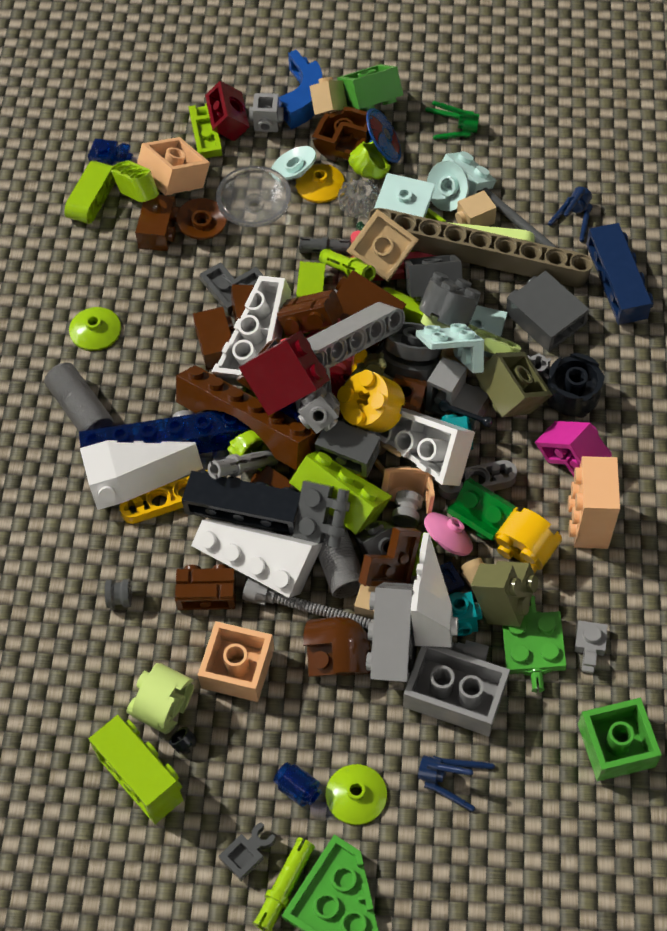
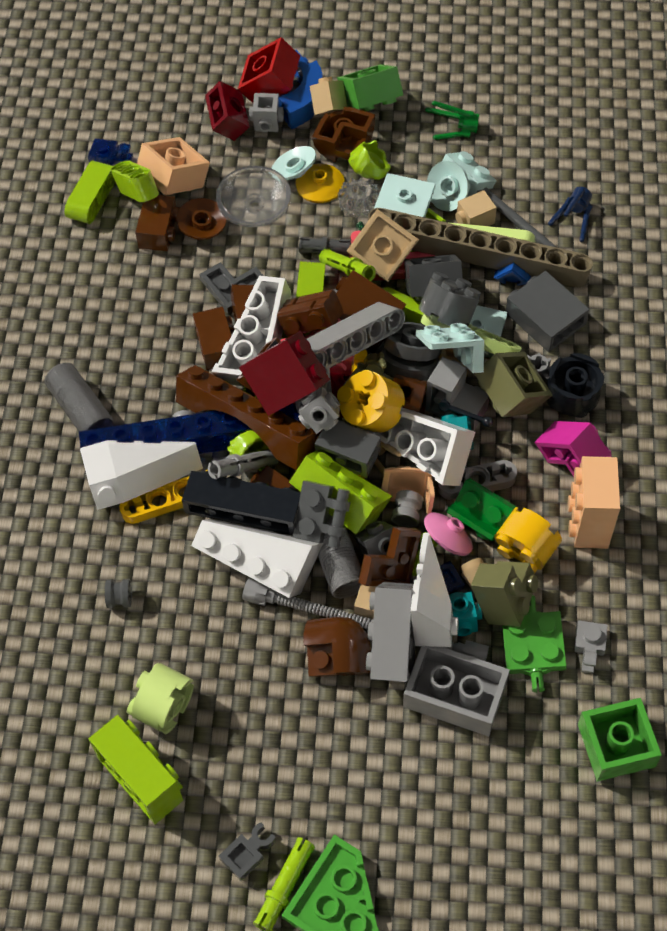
lime dish [69,307,121,351] -> none
black hinge [169,727,196,754] -> none
reddish brown brick [175,564,236,610] -> none
lime plate [188,103,223,158] -> none
light nougat brick [198,621,275,702] -> none
clear blue brick [274,762,321,807] -> none
lime dish [325,764,387,825] -> none
shield [366,108,401,163] -> none
dark blue plant [418,755,495,812] -> none
dark blue brick [586,223,654,325] -> none
none -> red brick [238,37,300,103]
none -> blue tile [494,262,531,286]

